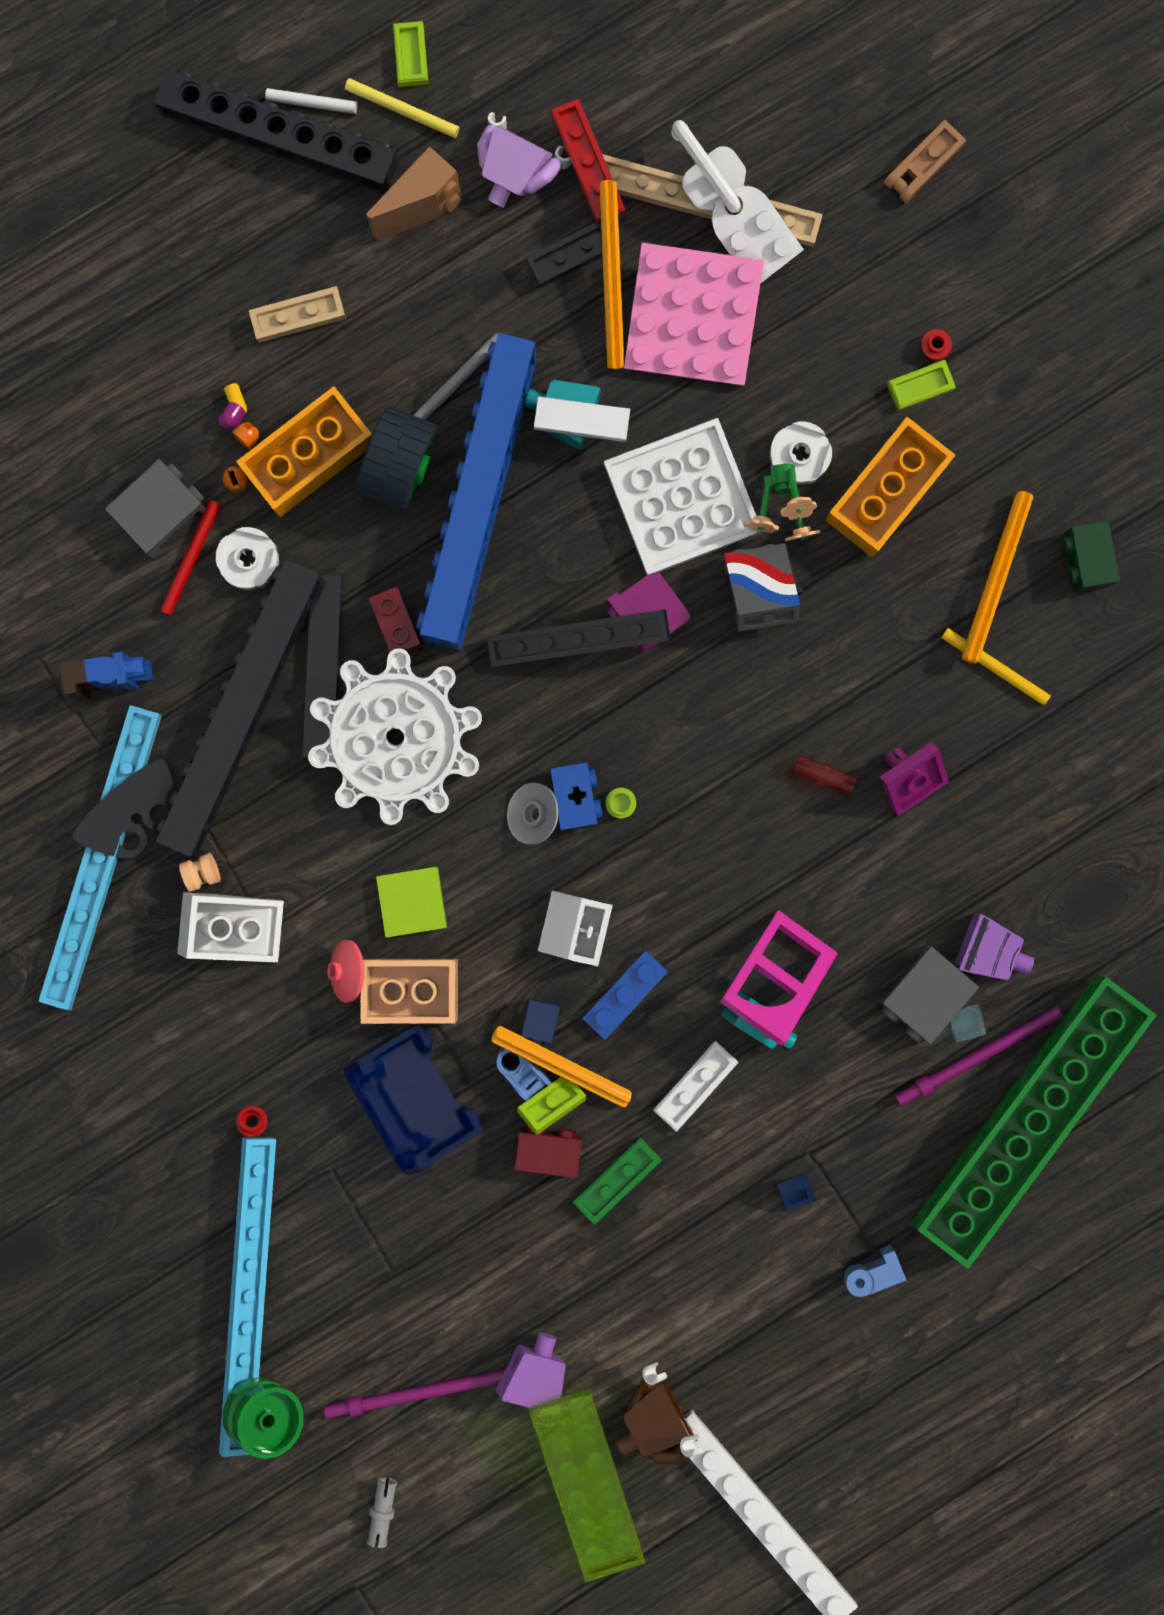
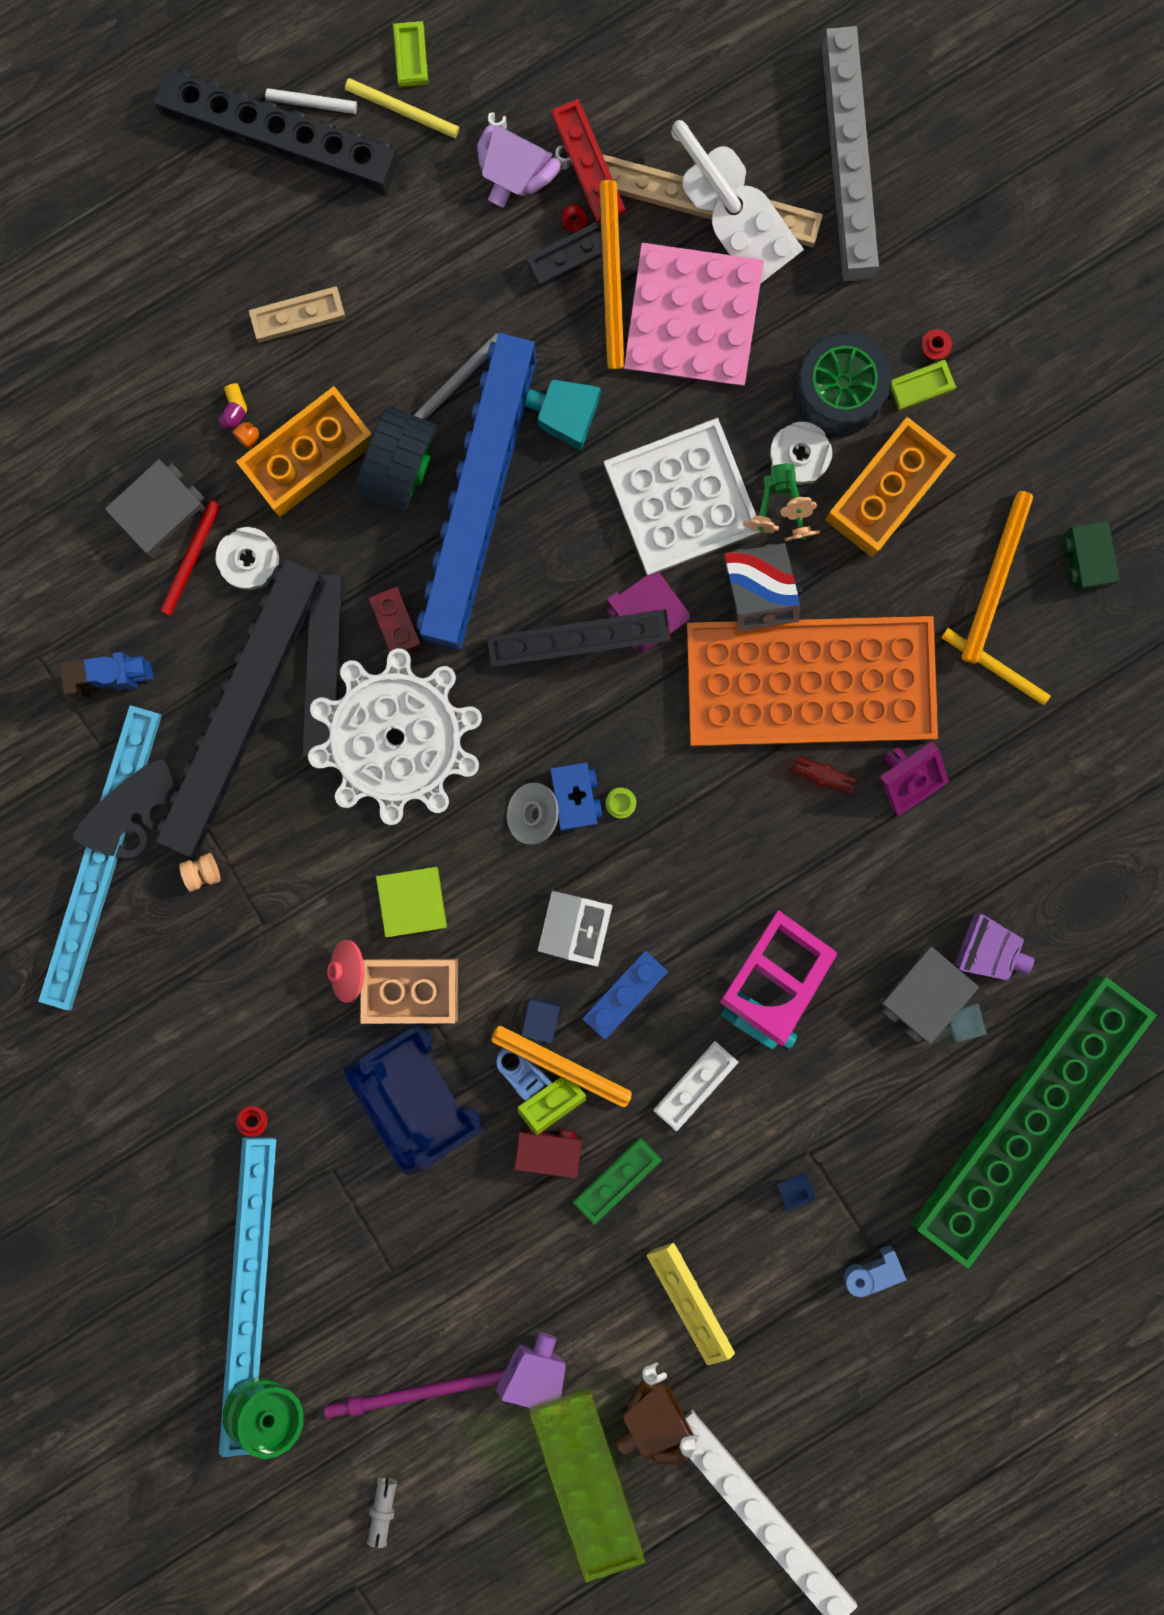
white slope [177,892,284,962] -> none
orange hinge [222,466,248,493] -> none
medium nougat slope [366,146,461,241] -> none
white tile [534,397,630,442] -> none
medium nougat plate [884,120,966,204] -> none
magenta bar [894,1007,1063,1107] -> none
none -> red hinge [562,204,587,232]
none -> light yellow plate [646,1242,735,1365]
none -> orange plate [687,616,938,746]
none -> wheel [793,332,892,437]
none -> light grey brick [822,26,879,282]

